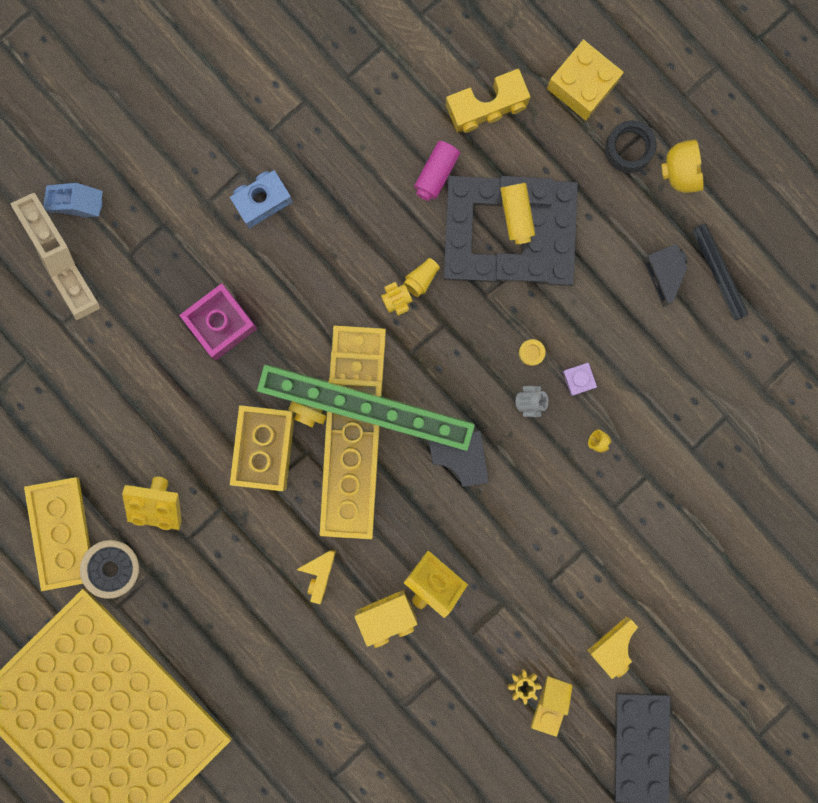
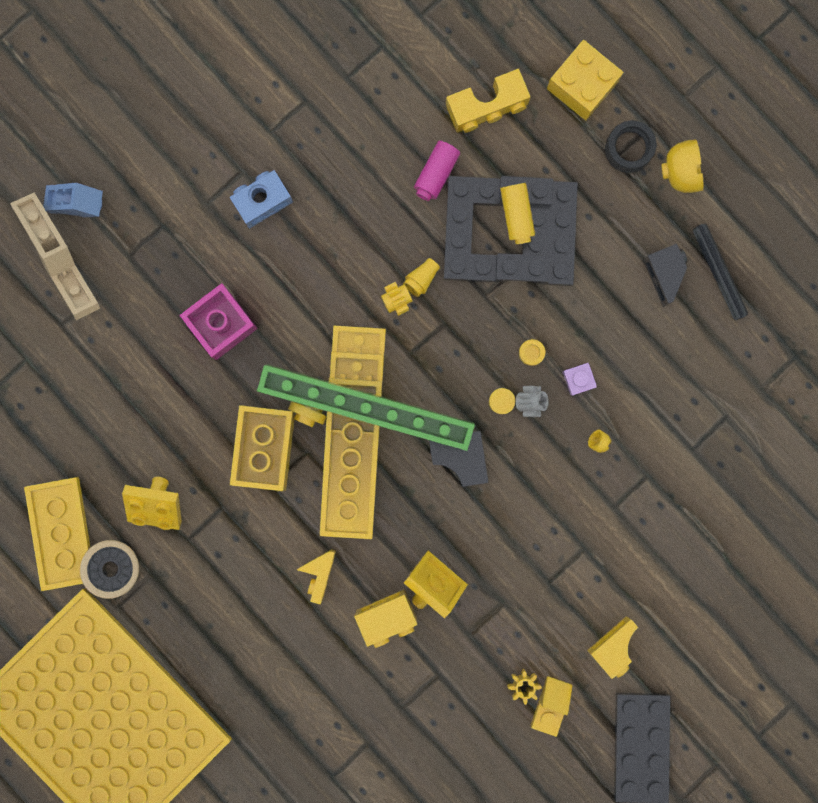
none -> yellow tile [489,388,515,415]

